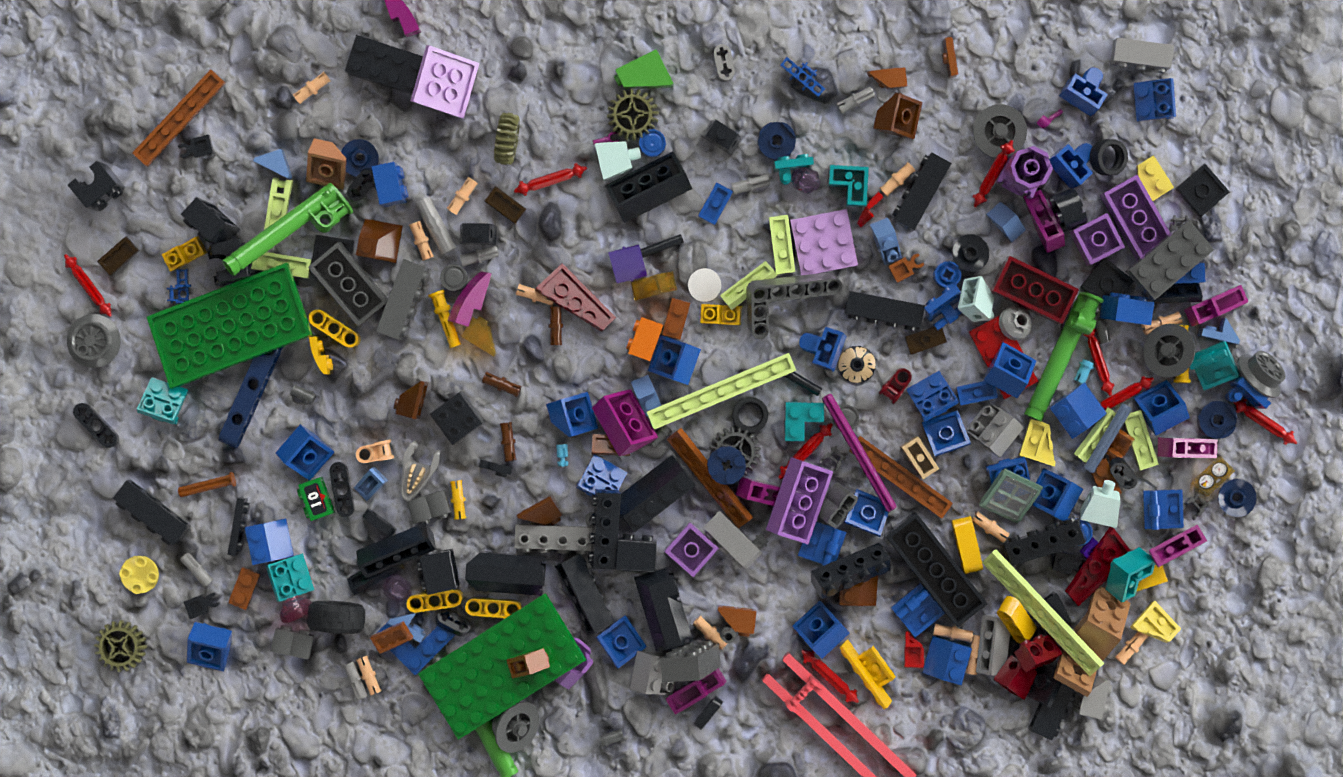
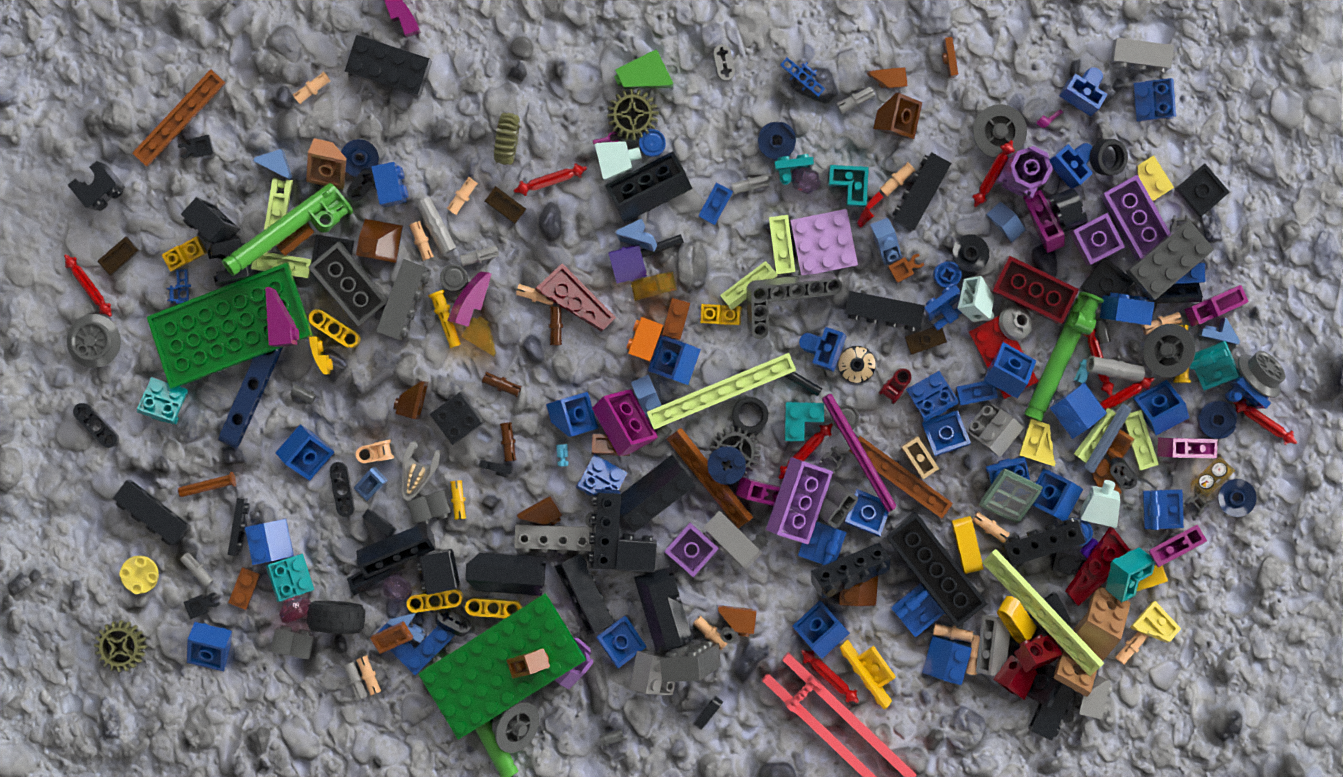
brick [297,477,335,521] -> none
lavender plate [410,45,479,119] -> none
black torso [460,223,497,245] -> none
magenta slope [665,668,727,715] -> none
white sticker [688,268,721,302] -> none
black torso [701,119,742,156] -> none
red slope [904,631,924,668] -> none
none -> magenta slope [265,287,299,347]
none -> dark orange plate [276,222,314,256]
none -> medium blue slope [616,219,657,252]
none -> light grey axle [1086,356,1145,382]

